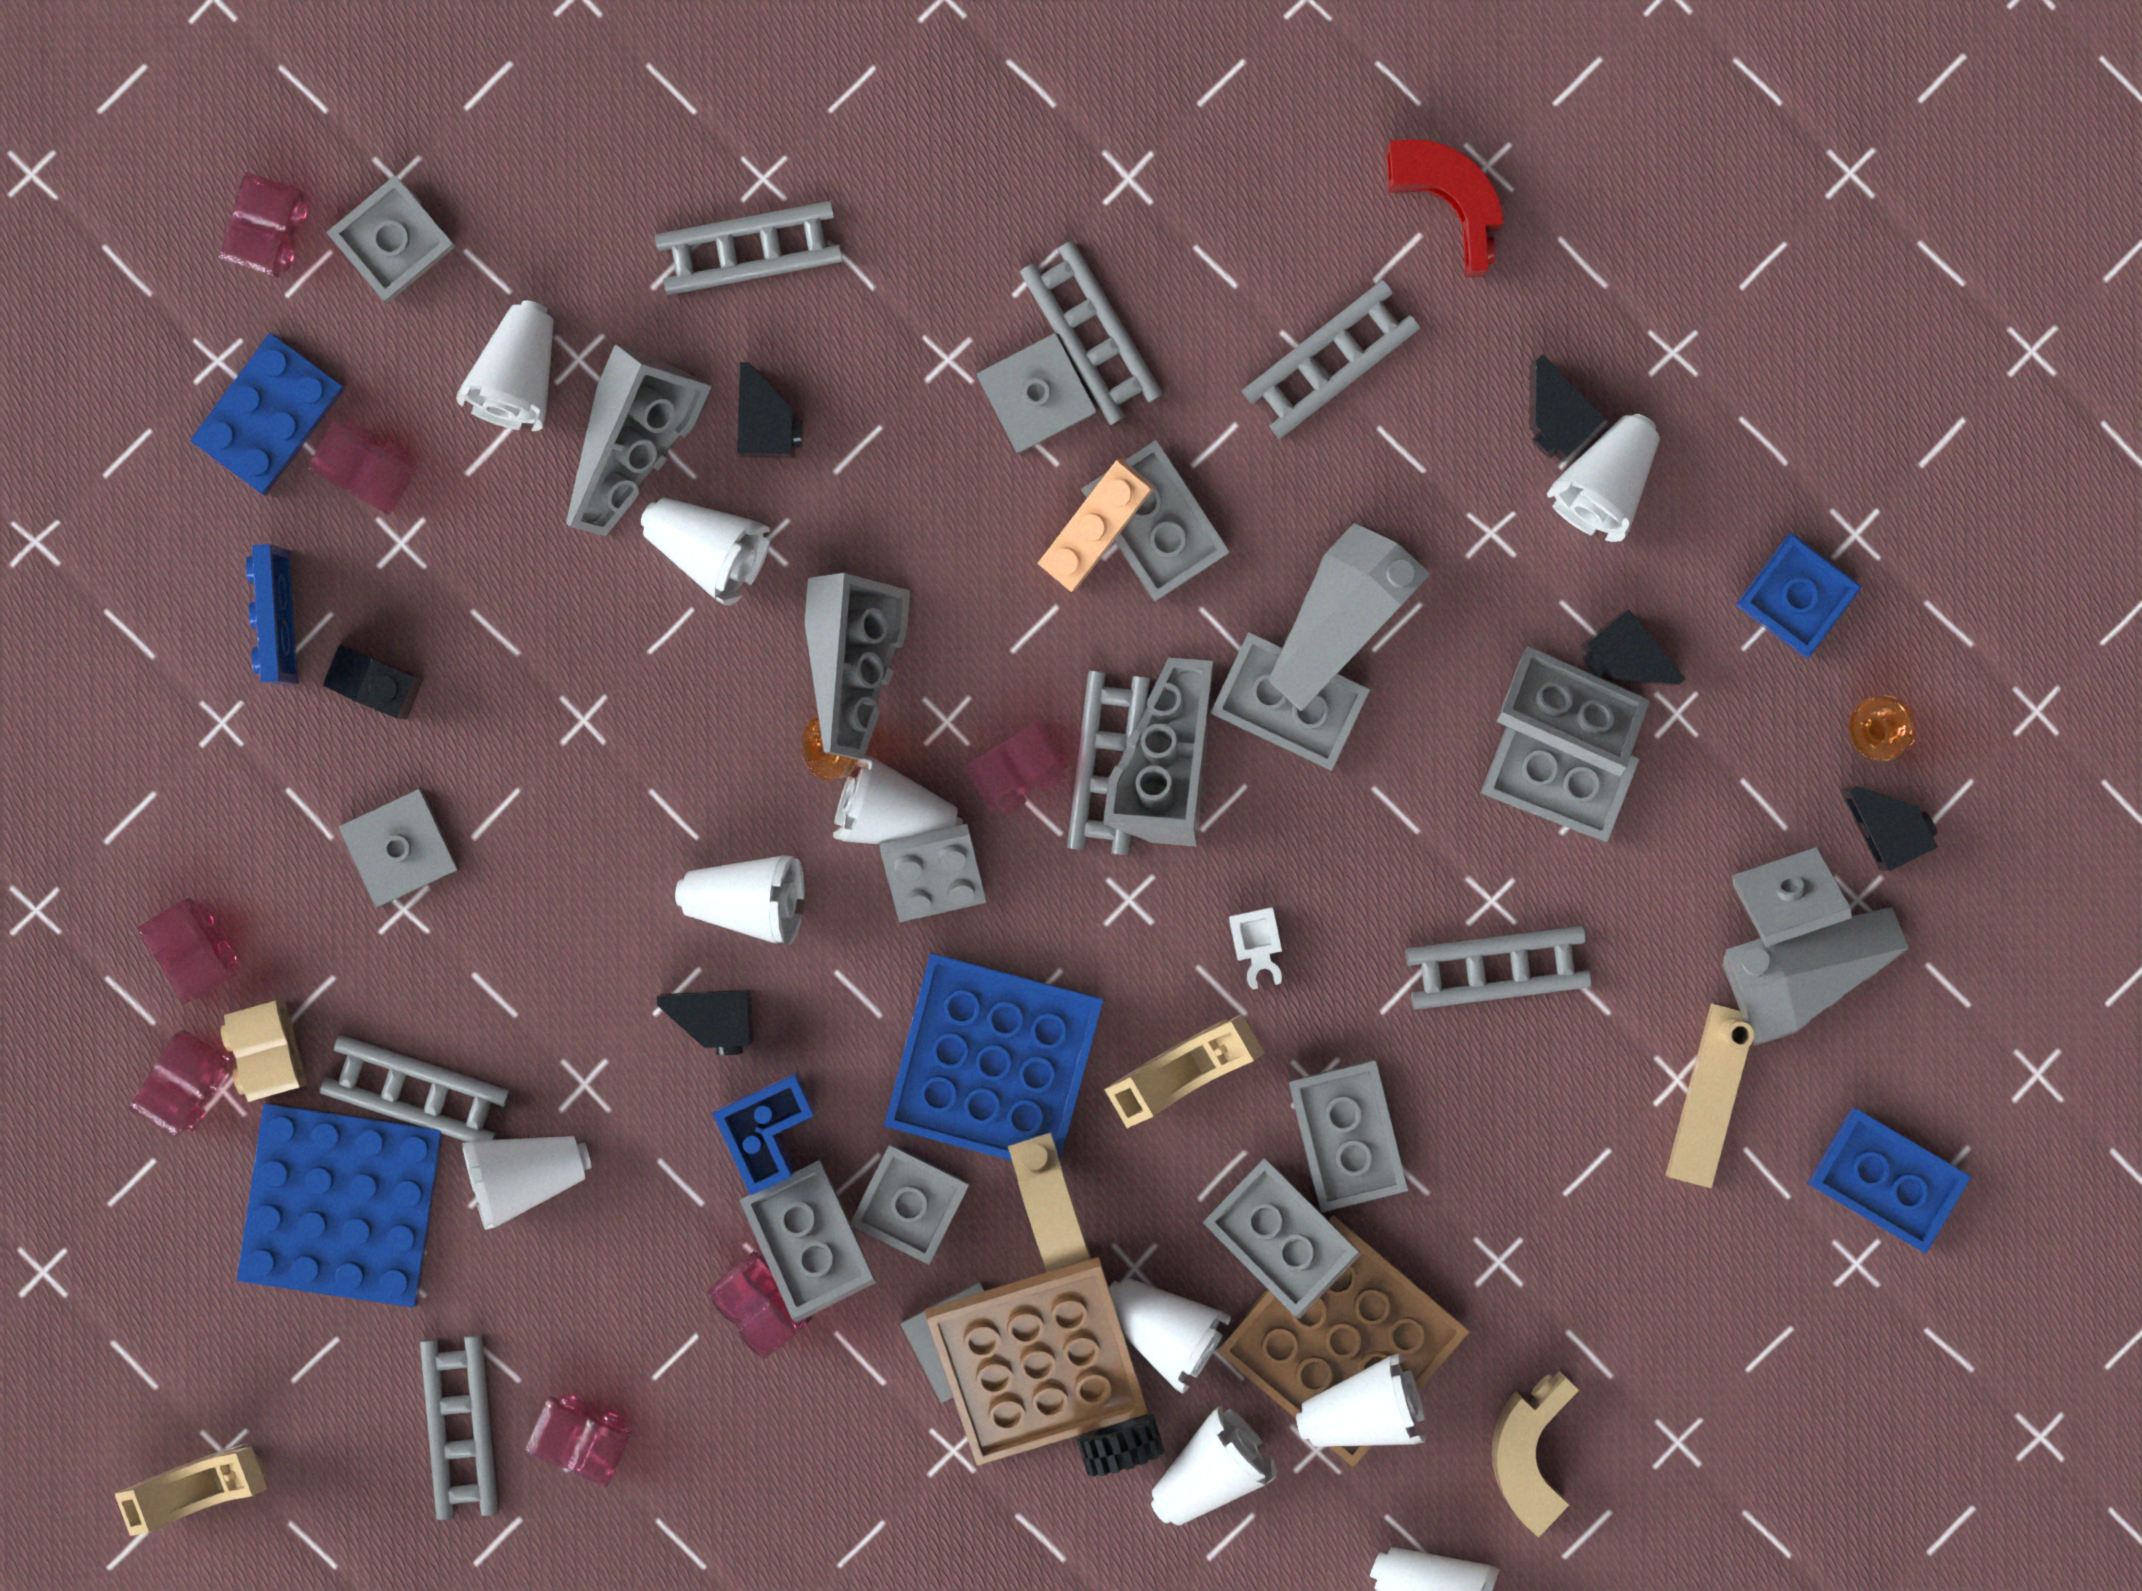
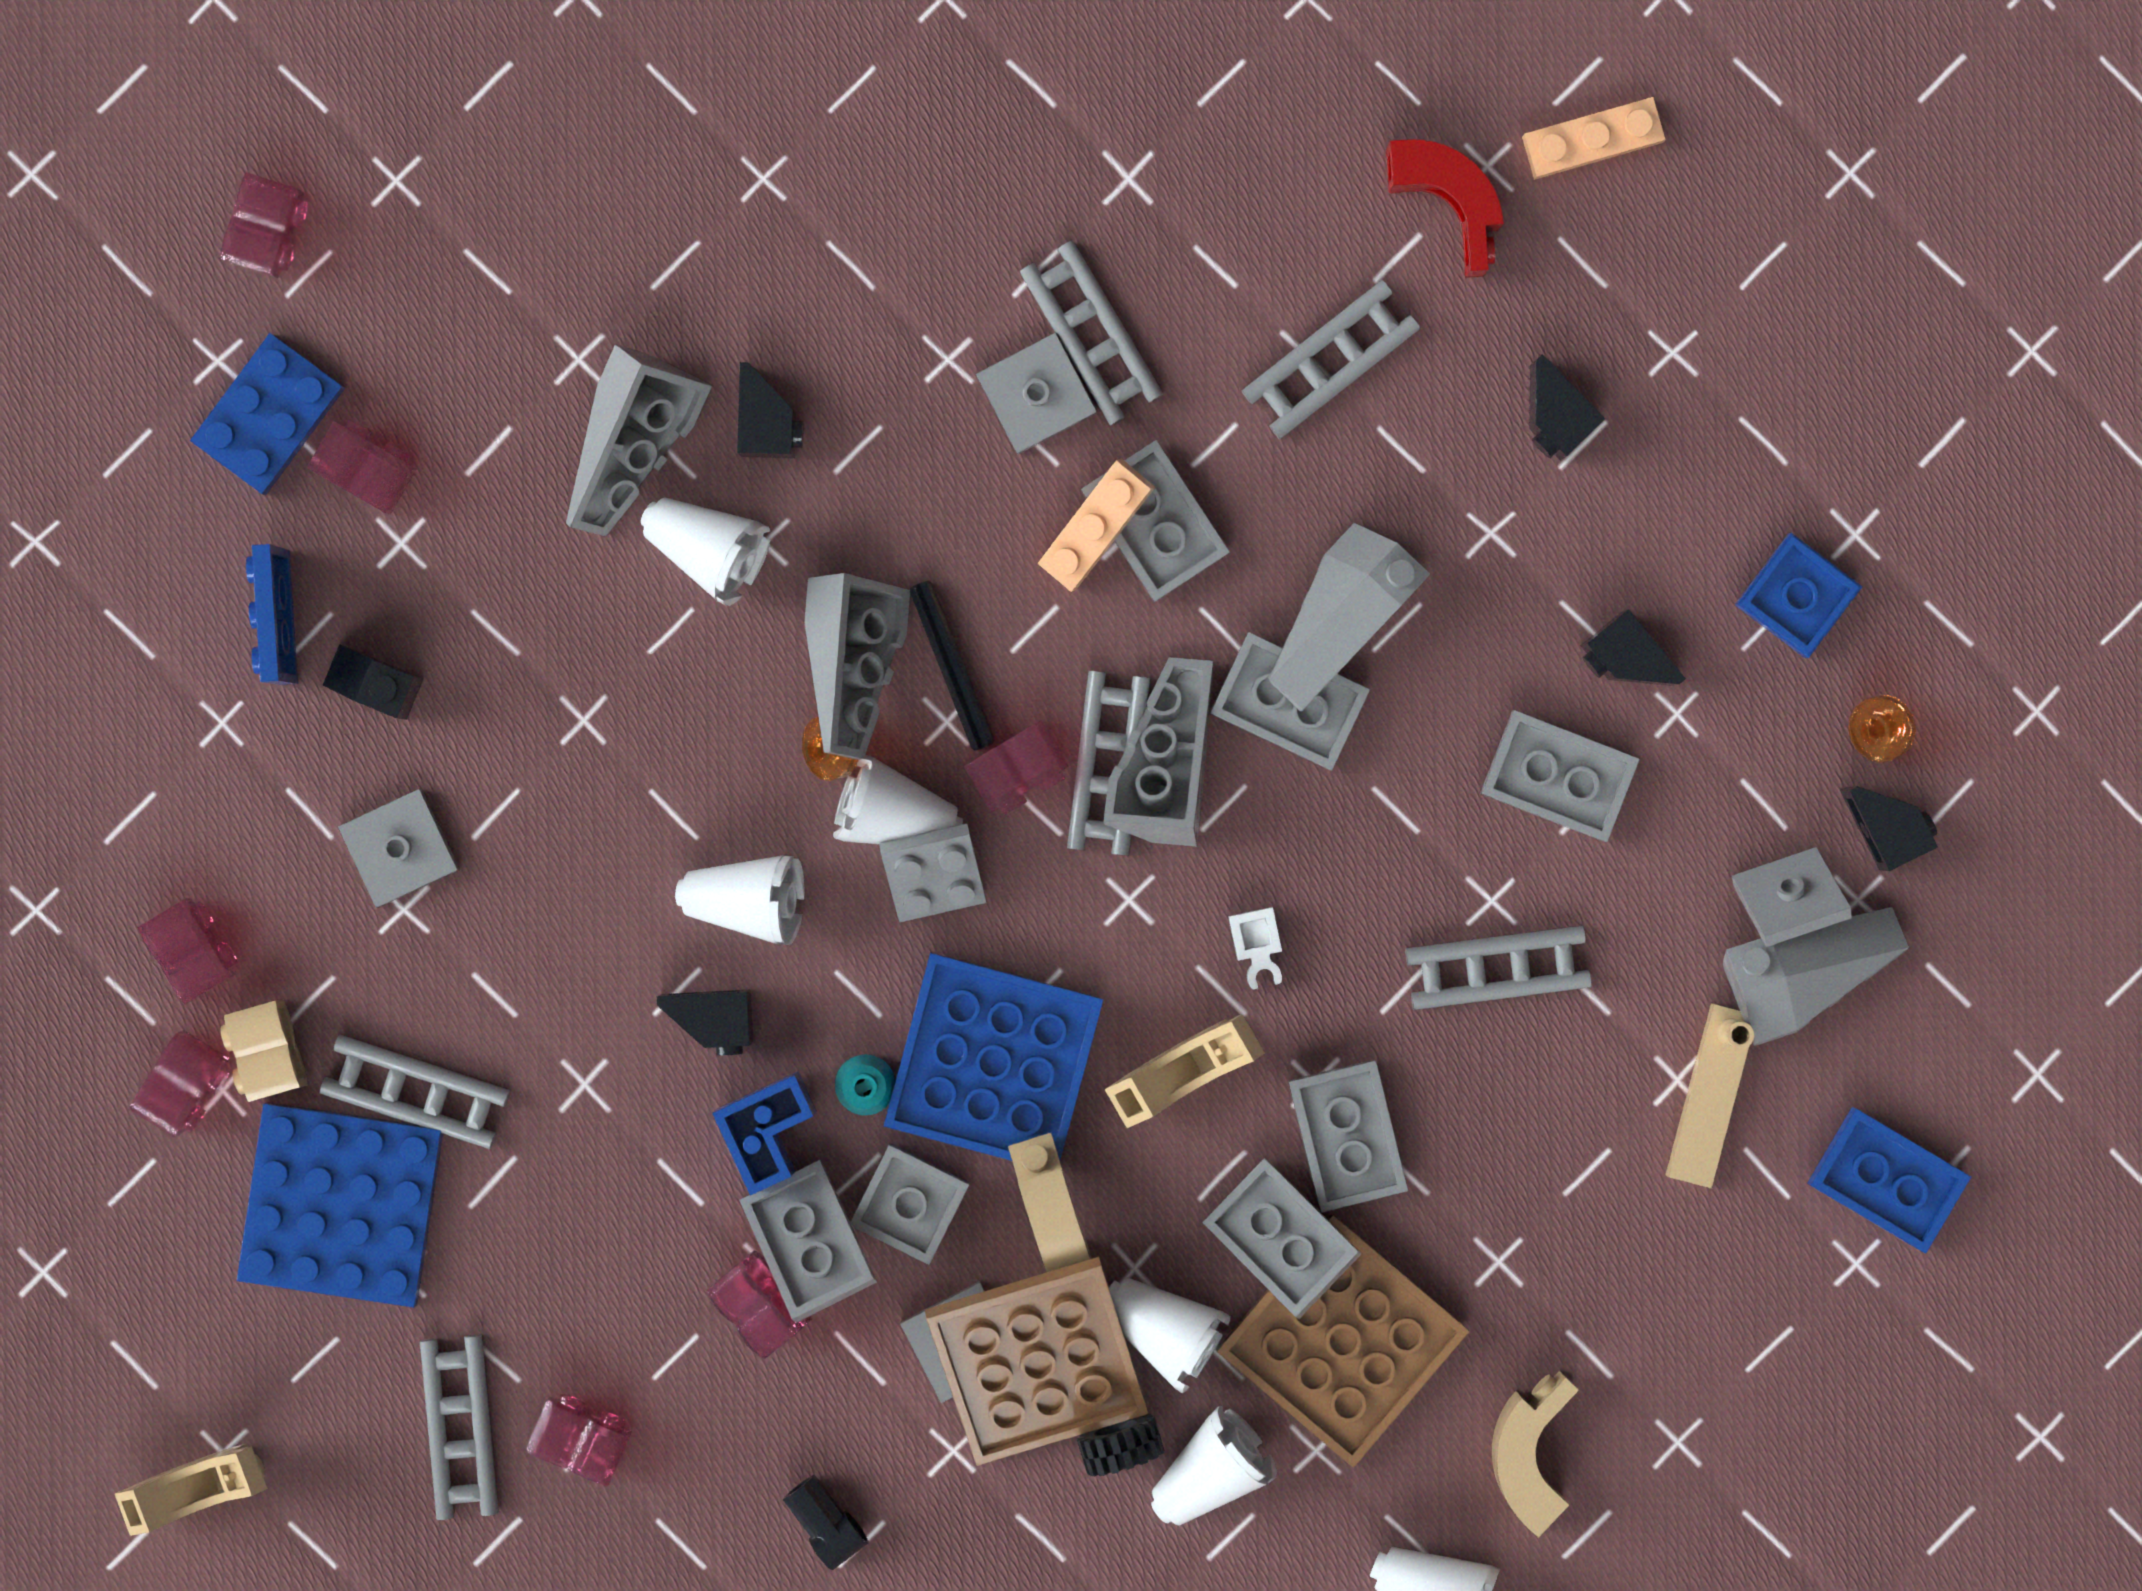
light grey plate [326,175,456,304] -> none
white cone [456,300,554,431] -> none
white cone [462,1136,592,1230] -> none
light grey bar [655,201,843,296] -> none
white cone [1296,1353,1427,1447] -> none
light grey plate [1496,646,1650,777] -> none
white cone [1547,414,1660,542] -> none
none -> black piece [783,1474,869,1570]
none -> teal cone [835,1054,896,1116]
none -> black axle [910,581,994,751]
none -> light nougat plate [1522,97,1666,180]

